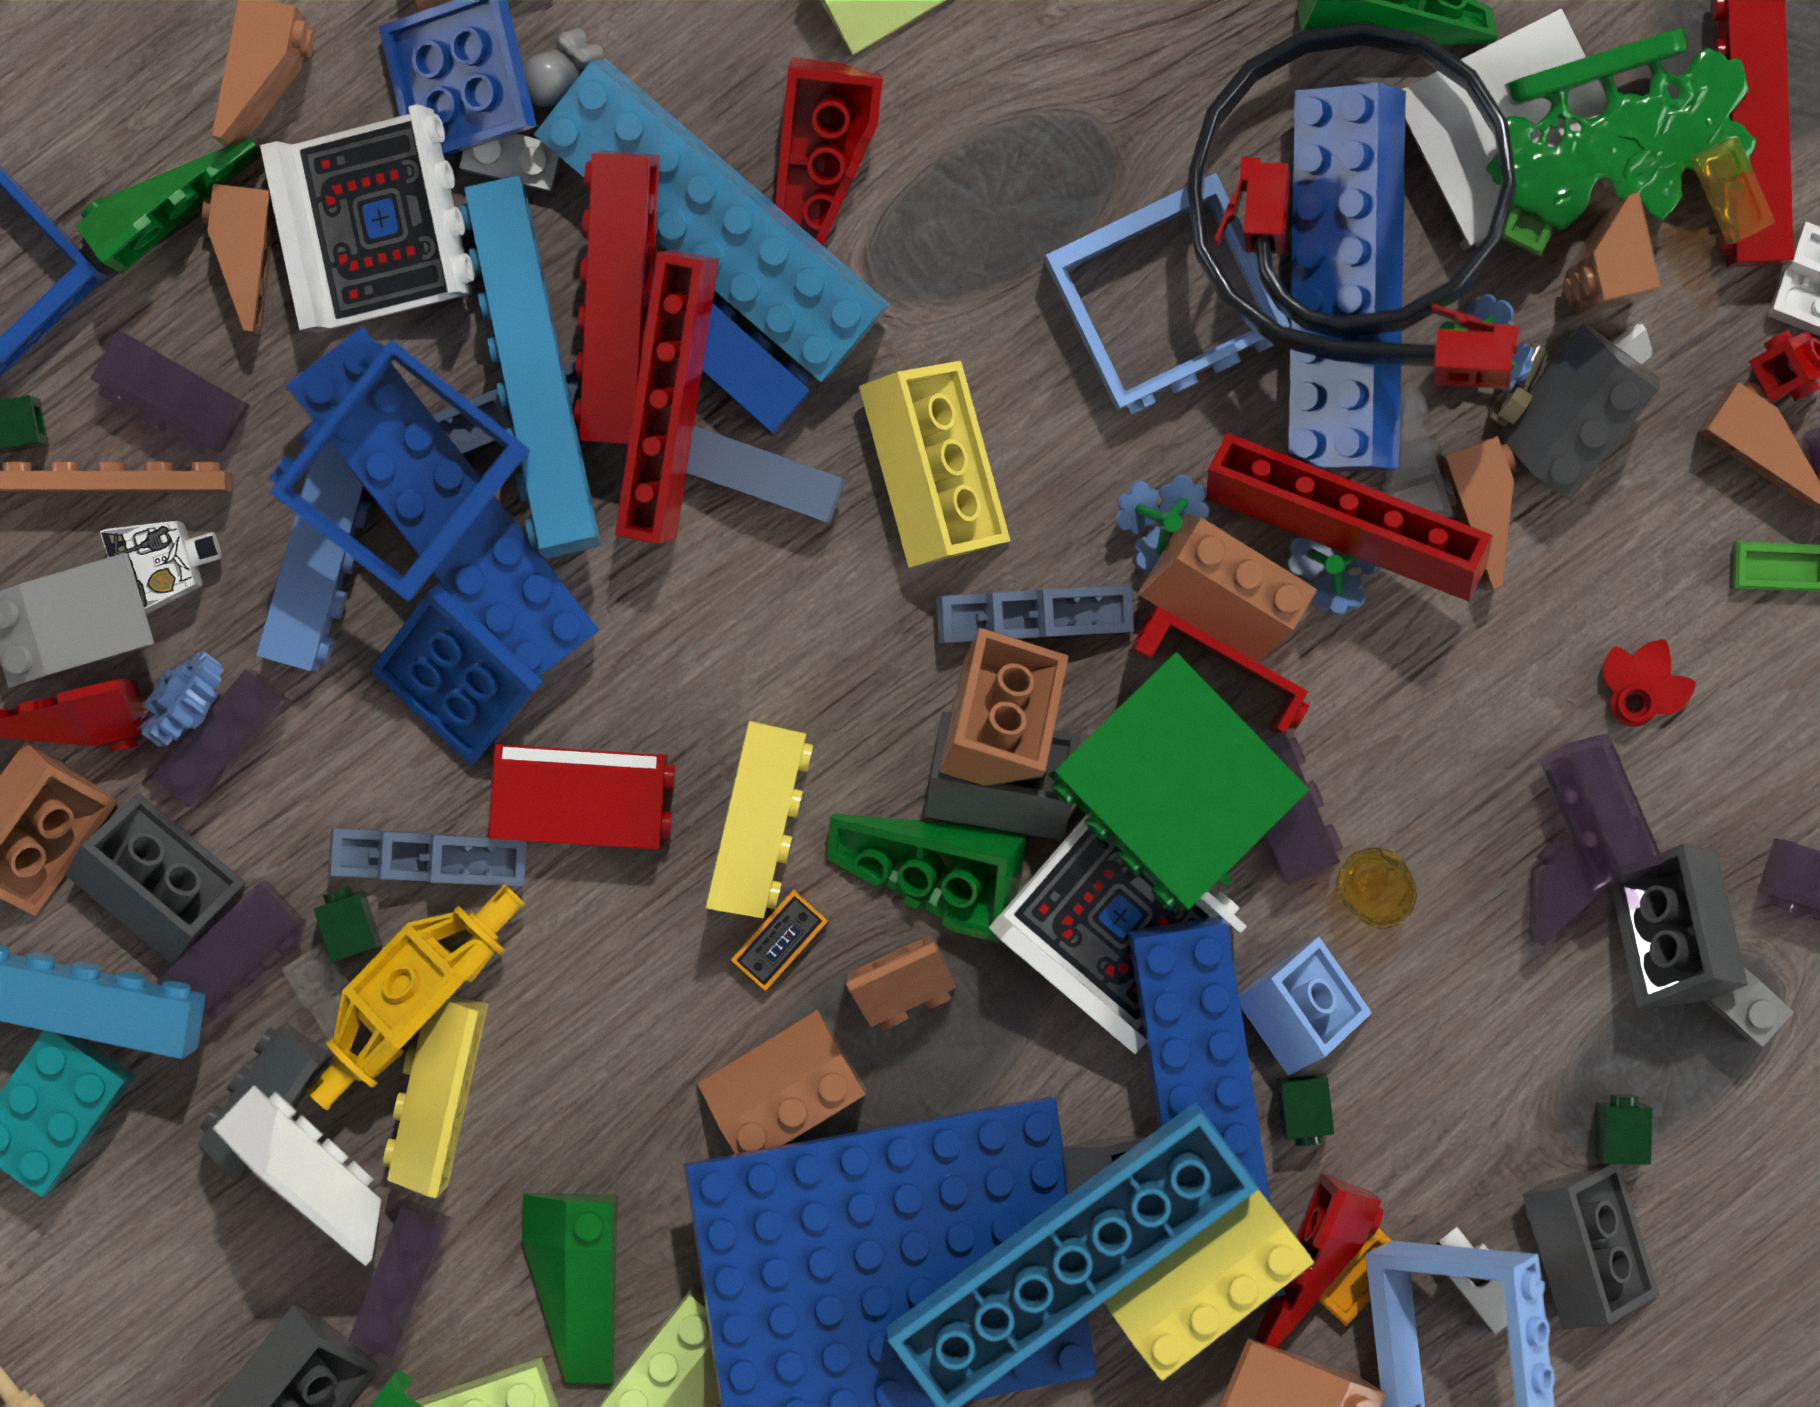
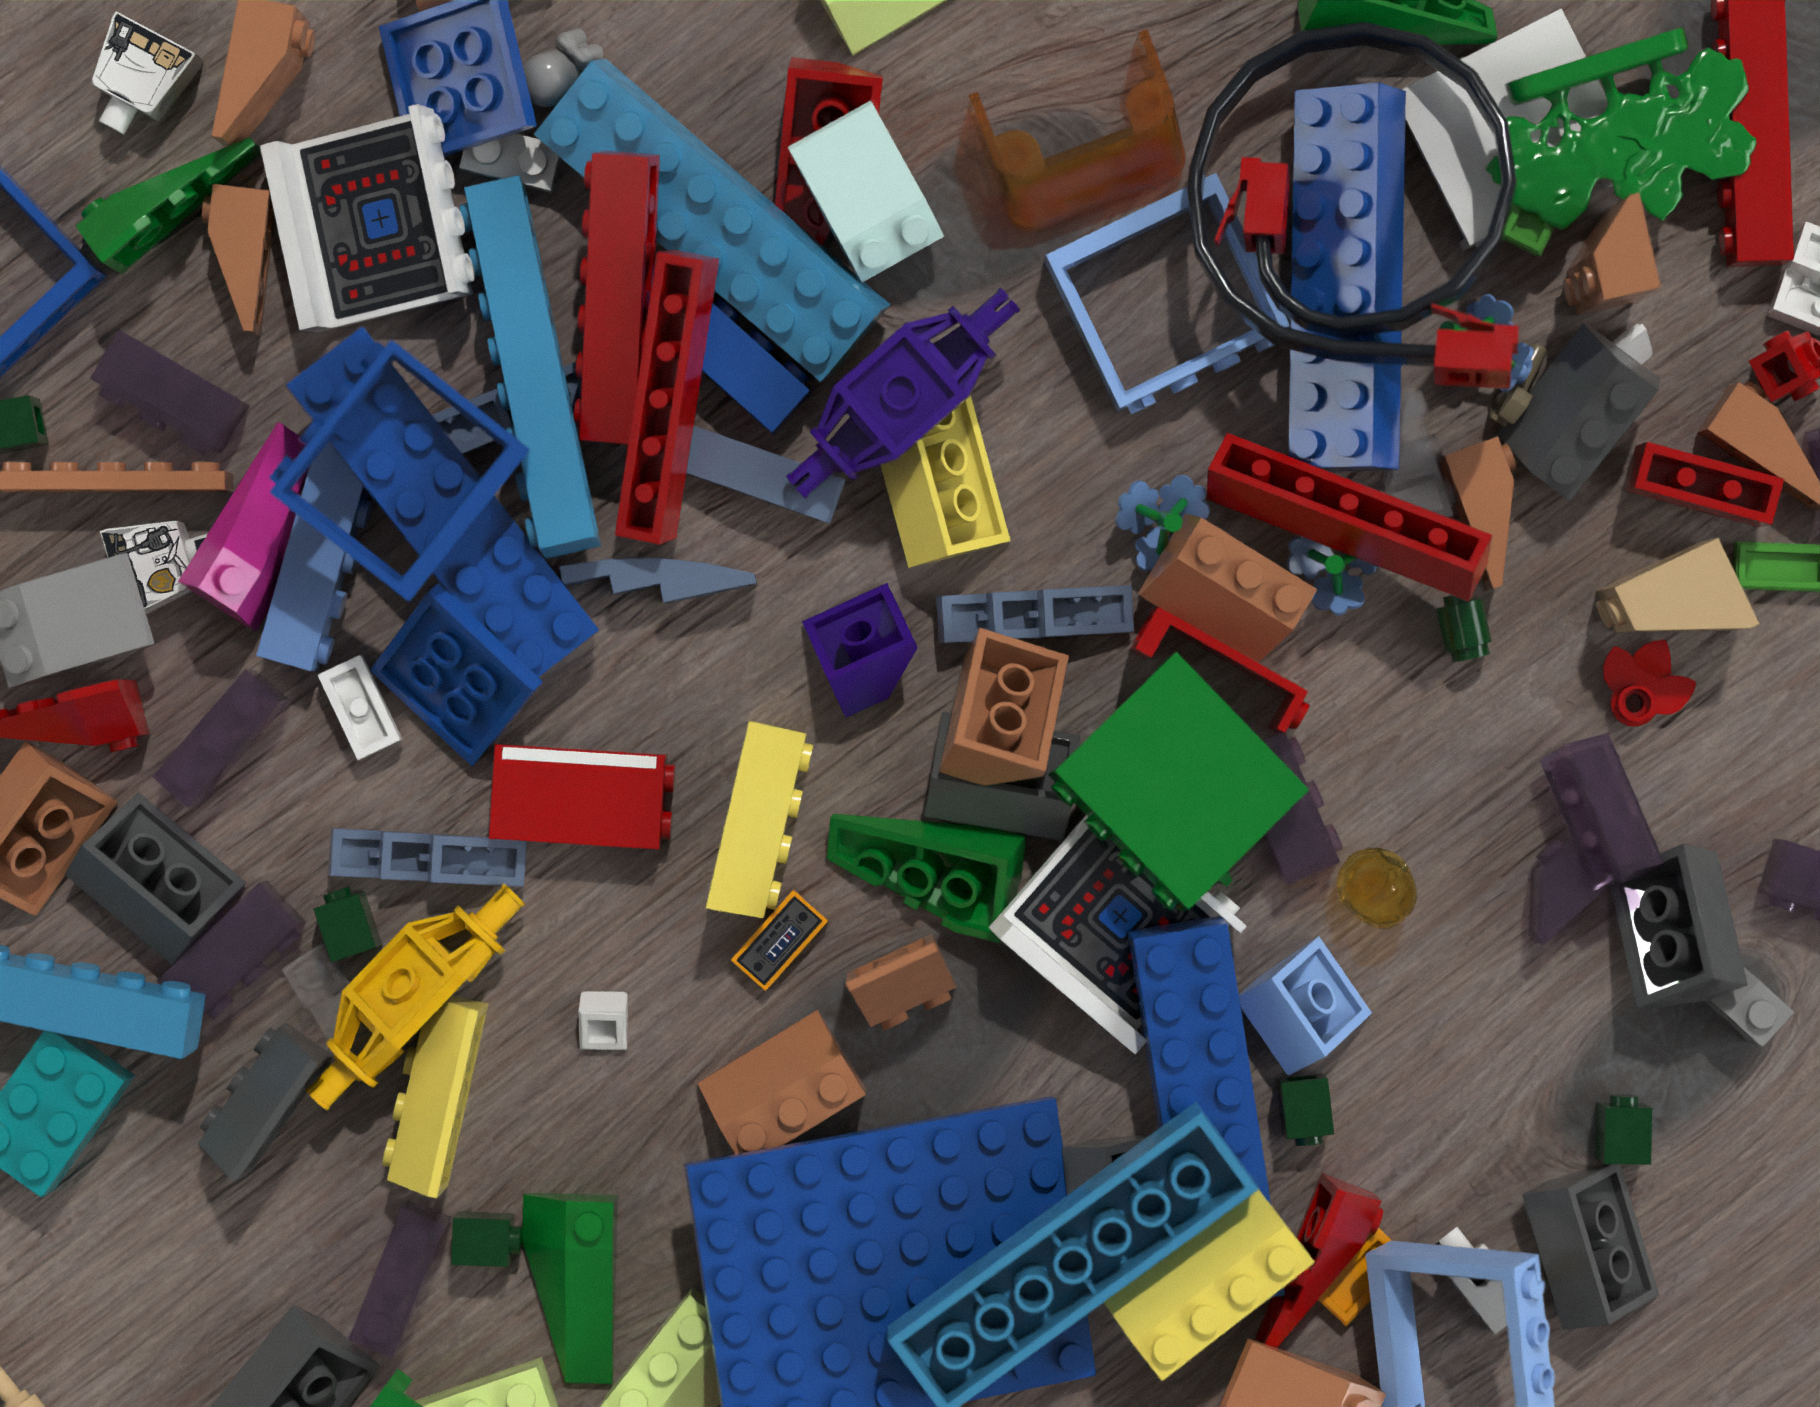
medium blue gear [139,651,224,747] -> none
white slope [213,1086,381,1266] -> none
clear yellow plate [1690,136,1775,244] -> none
none -> white torso [92,11,204,135]
none -> dark pink wedge [178,422,310,632]
none -> white plate [318,655,403,760]
none -> dark green brick [451,1211,522,1267]
none -> sand blue slope [559,558,758,604]
none -> white slope [578,991,628,1050]
none -> dark purple plate [786,287,1021,499]
none -> light aqua slope [787,101,944,282]
none -> dark purple slope [802,583,918,718]
none -> clear orange windscreen [967,29,1186,232]
none -> dark green brick [1436,595,1492,662]
none -> tan slope [1596,538,1759,633]
none -> red brick [1623,442,1784,527]

